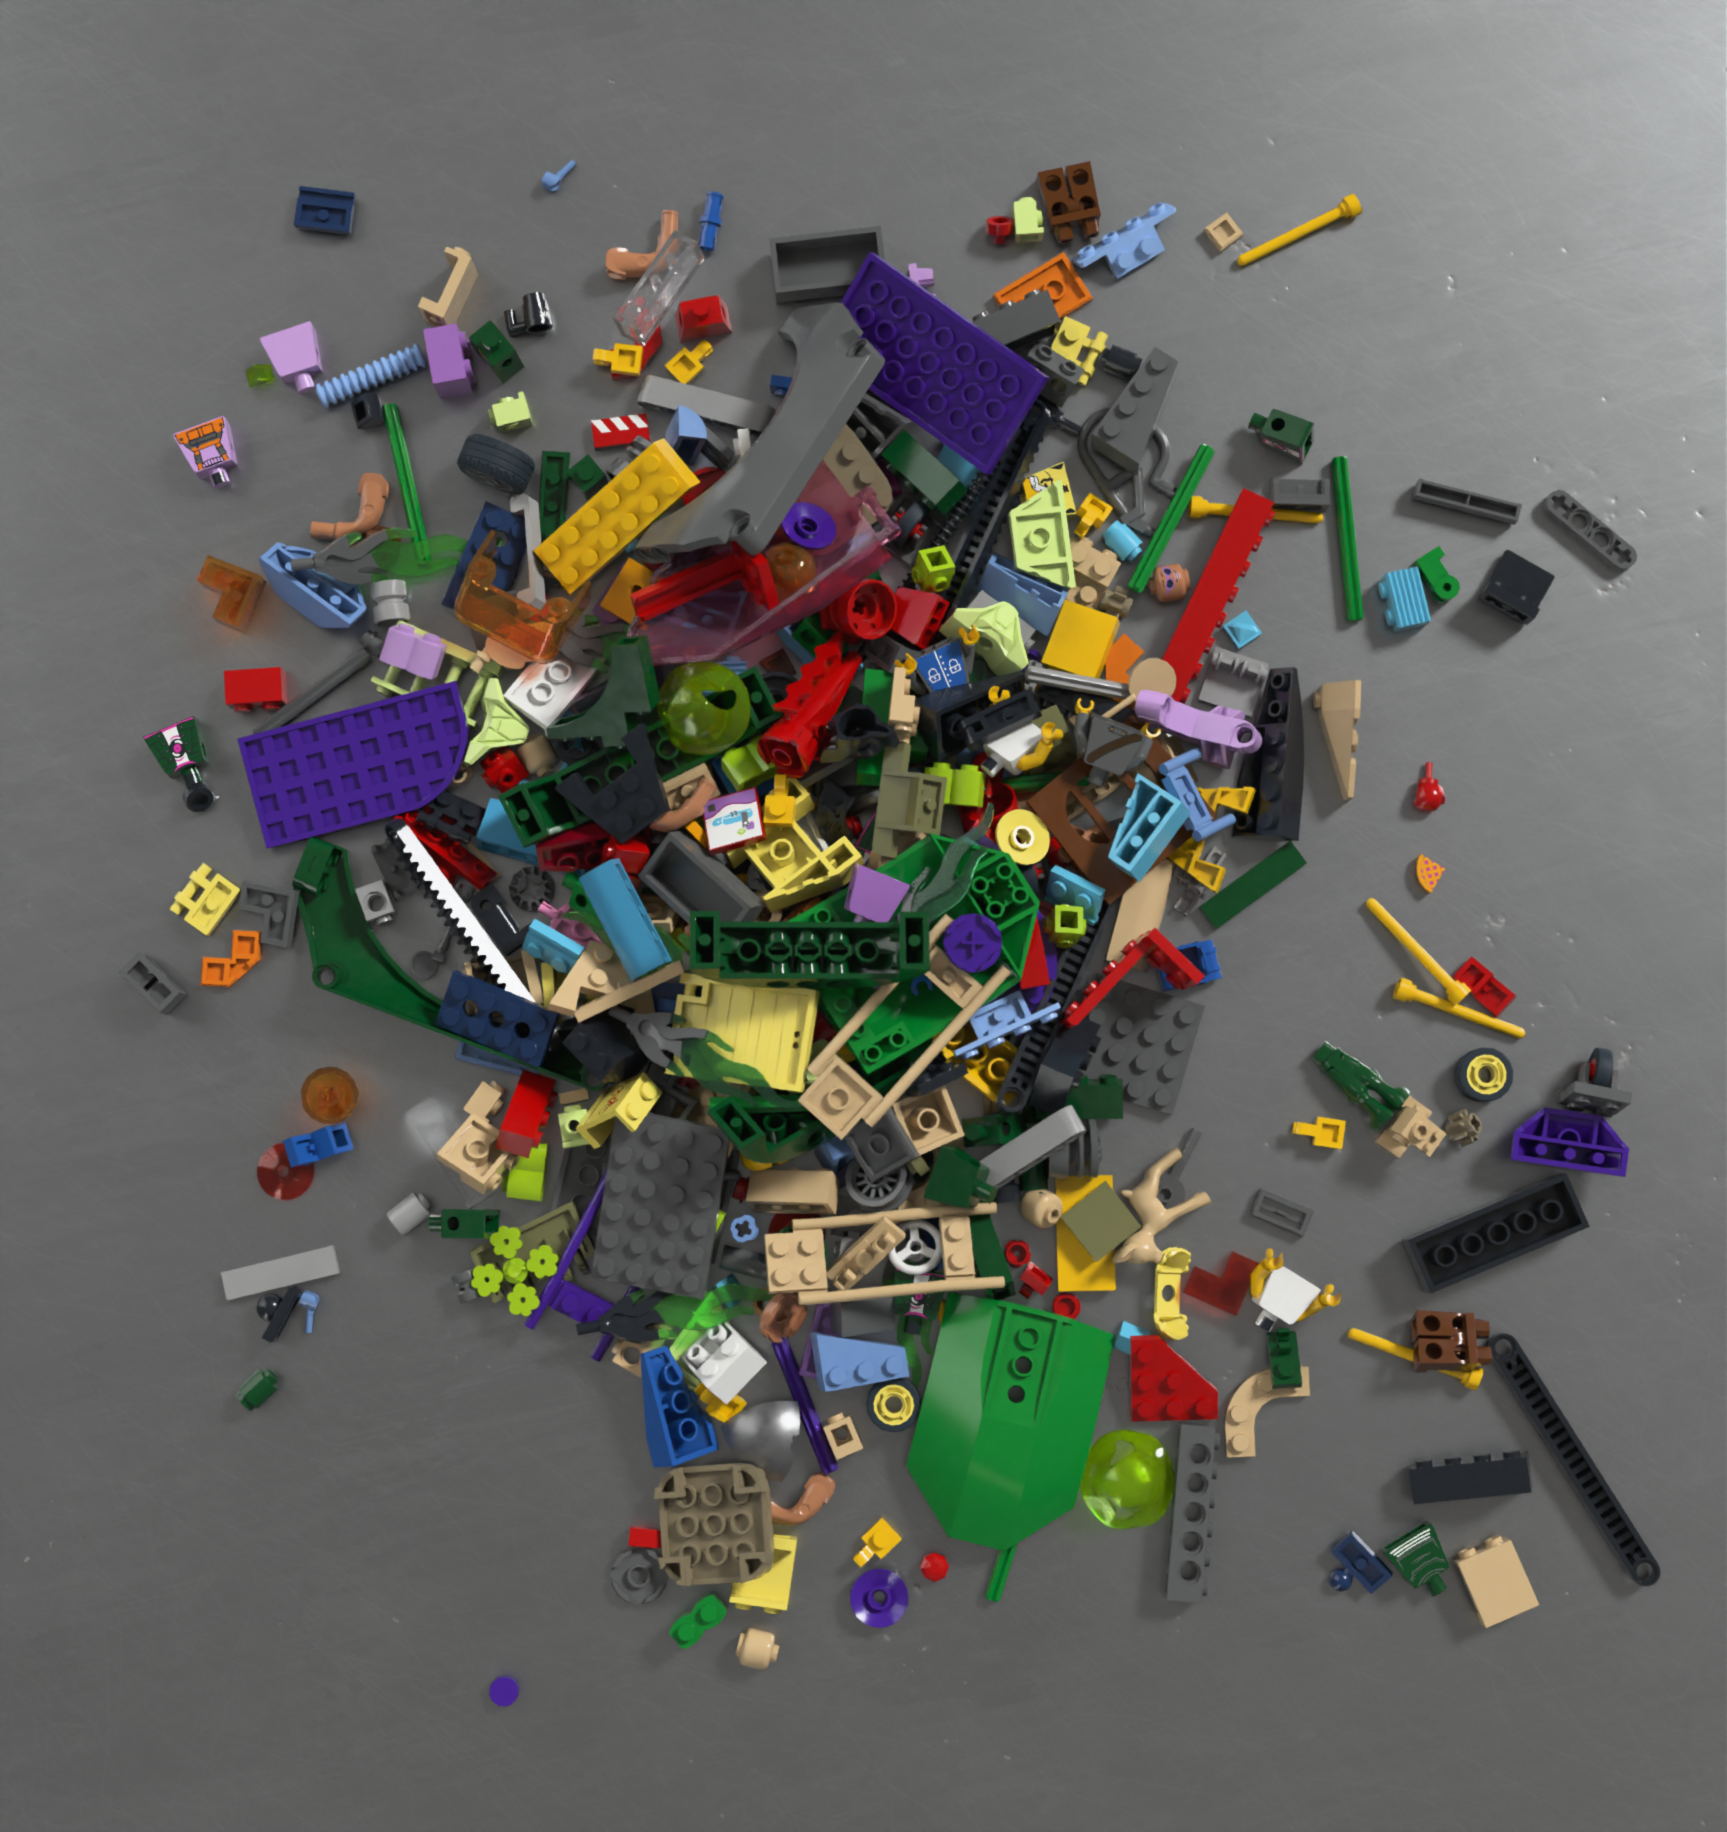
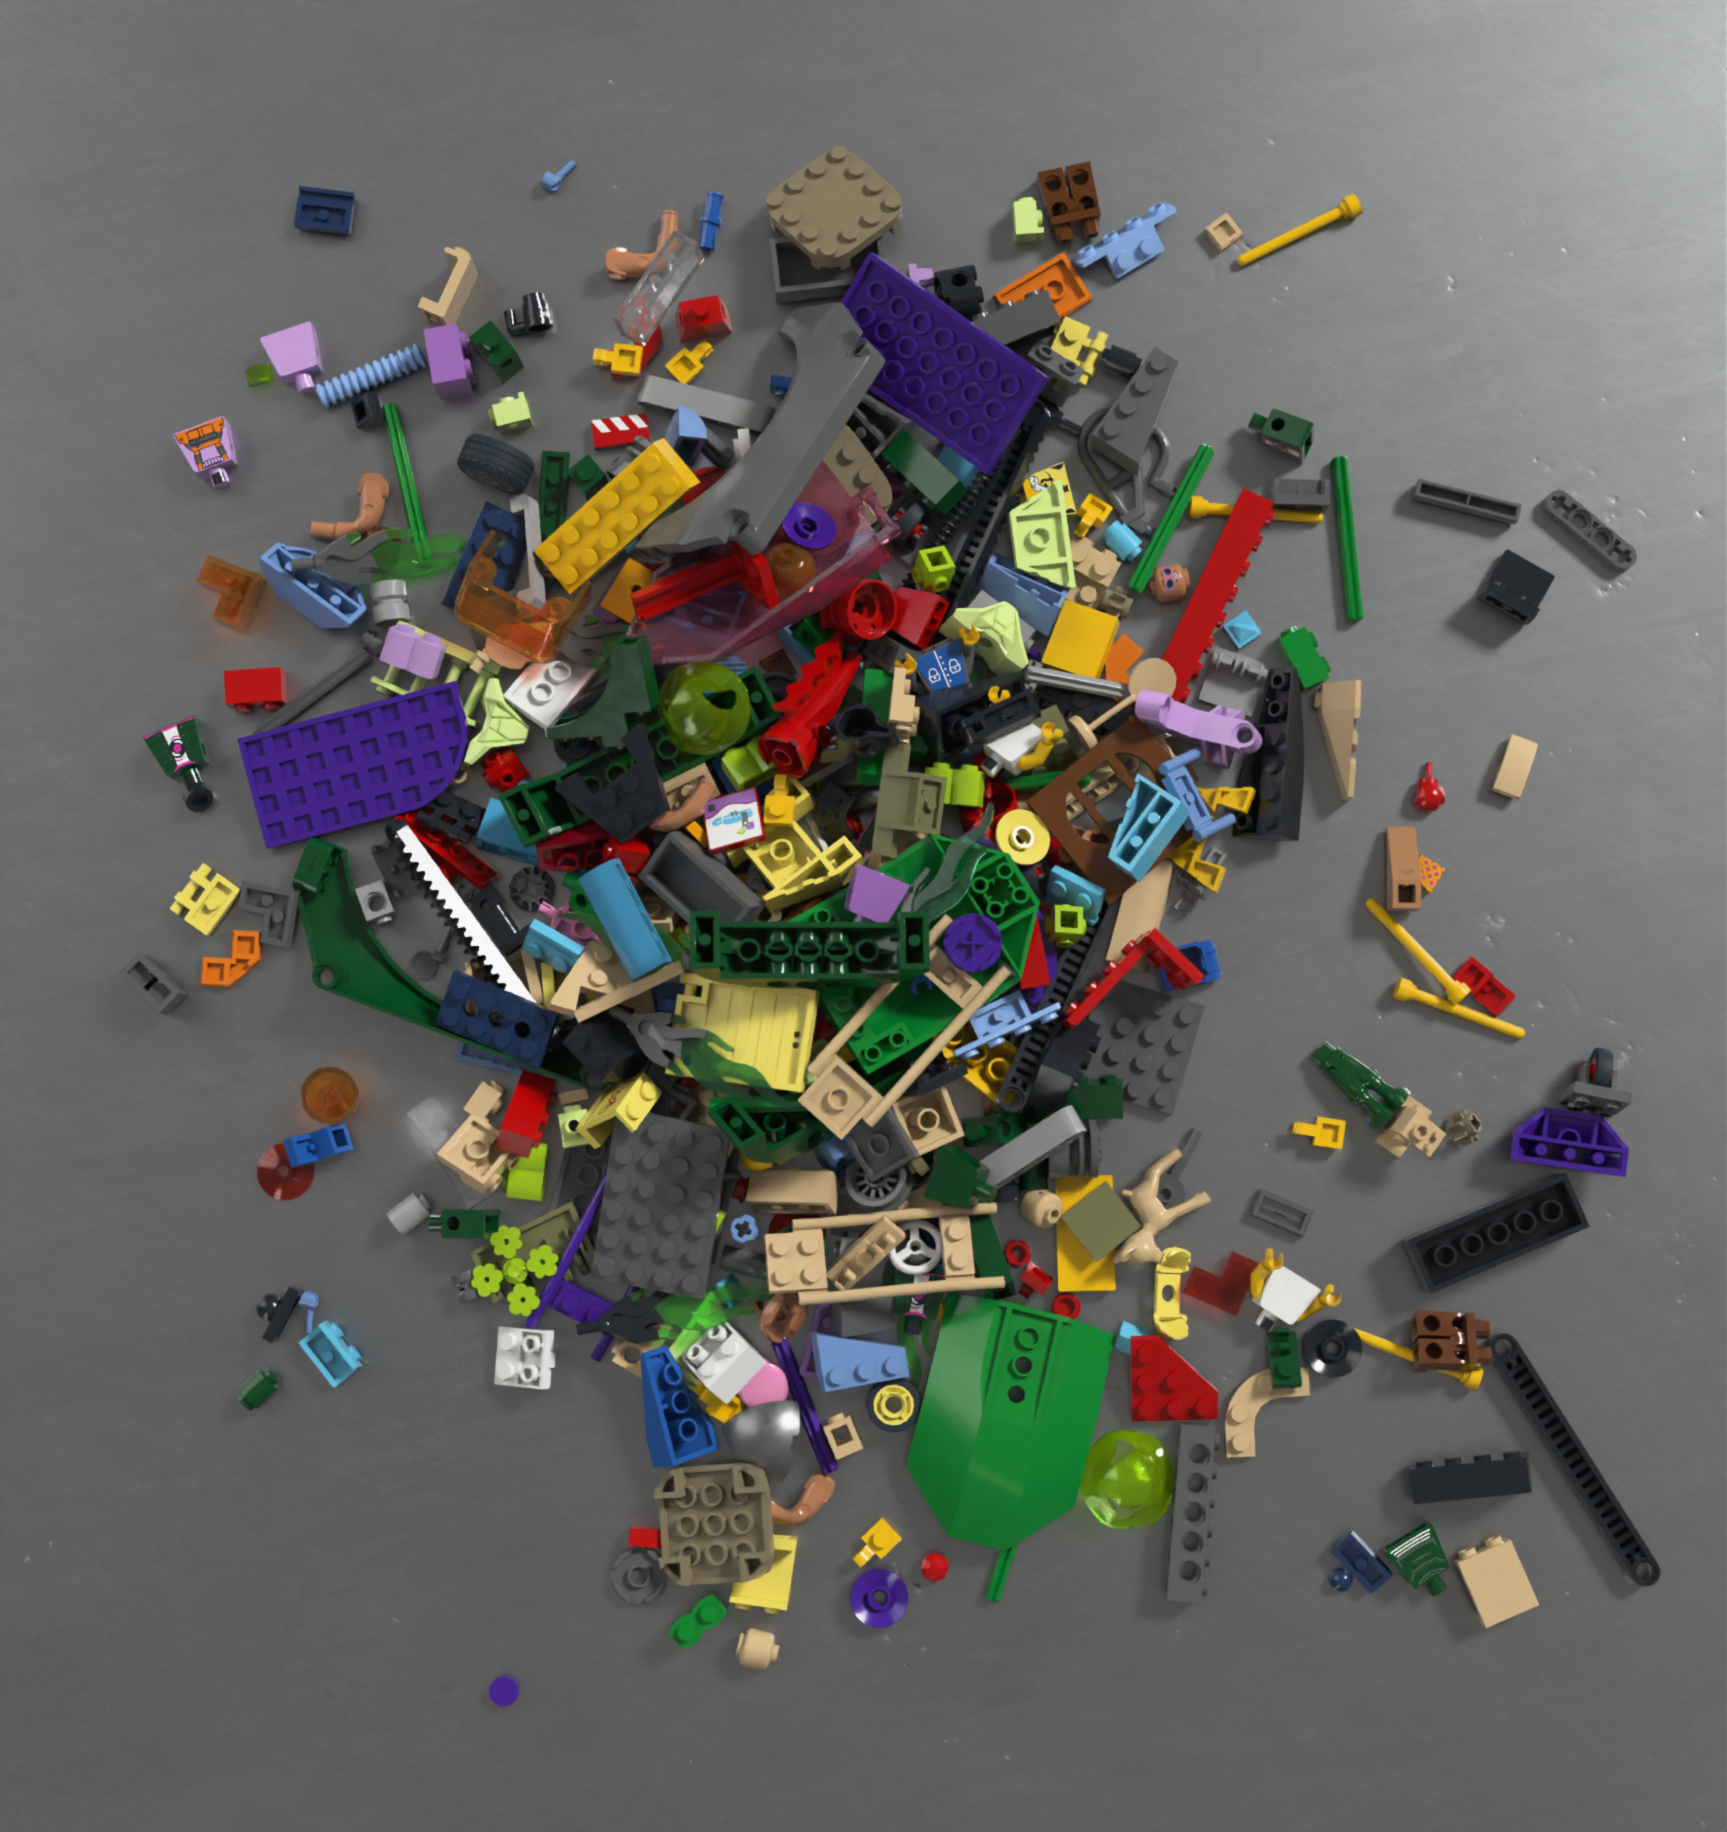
light grey tile [221,1245,340,1301] -> none
tan head [516,733,558,778] -> none
red tile [986,216,1014,244] -> none
dark grey torso [1074,698,1161,786] -> none
dark green tile [1199,841,1307,930] -> none
medium azure brick [1378,567,1431,632] -> none
green leg [1411,546,1460,603] -> none
wheel [1456,1048,1513,1102] -> none
none -> medium azure bracket [299,1321,363,1388]
none -> white plate [494,1326,556,1389]
none -> bright pink piece [738,1358,789,1408]
none -> dark tan plate [766,146,903,271]
none -> black brick [933,264,984,322]
none -> green brick [1276,626,1331,693]
none -> black dish [1304,1319,1362,1377]
none -> medium nougat slope [1386,827,1421,912]
none -> tan slope [1492,734,1538,800]

